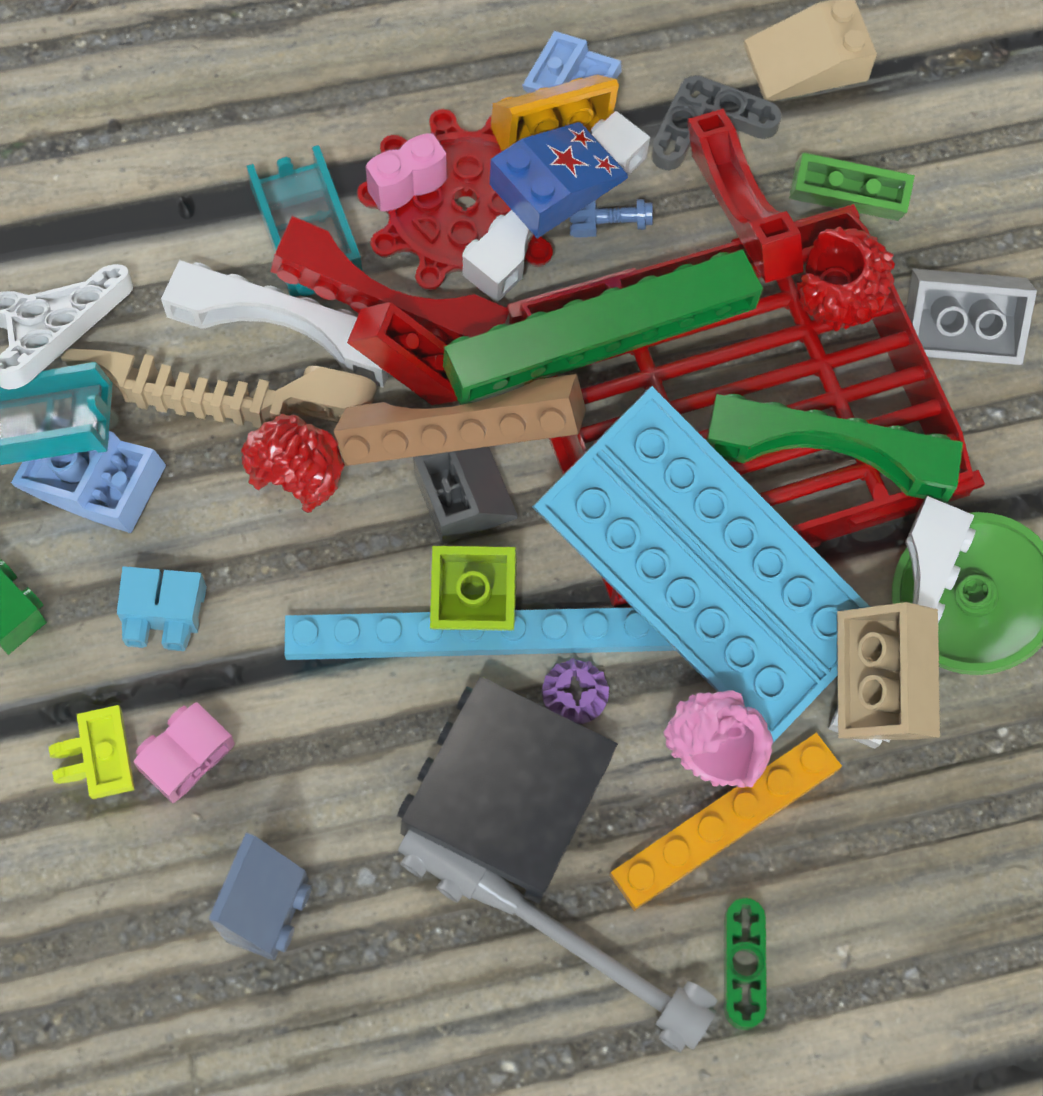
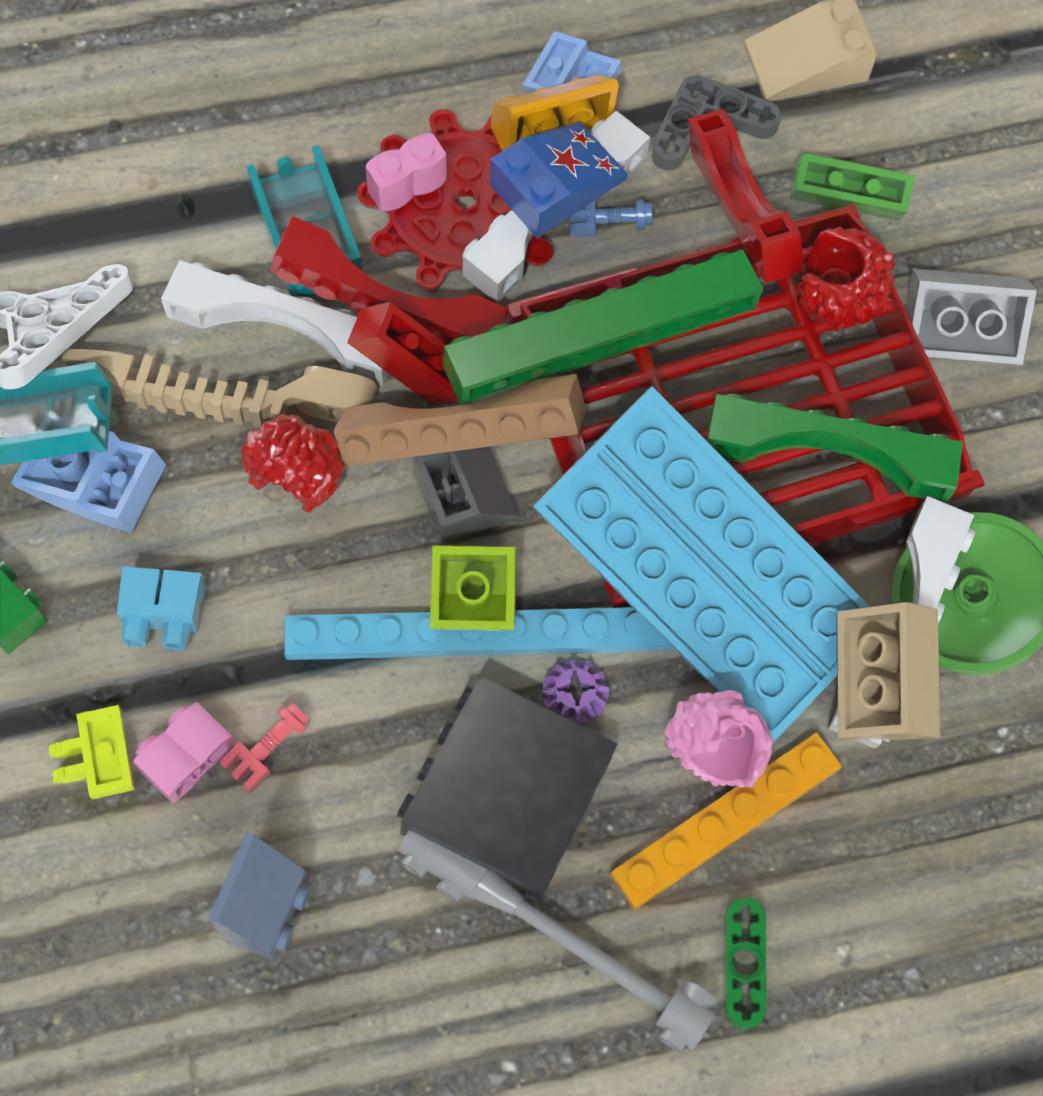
none -> coral hinge [220,702,309,793]

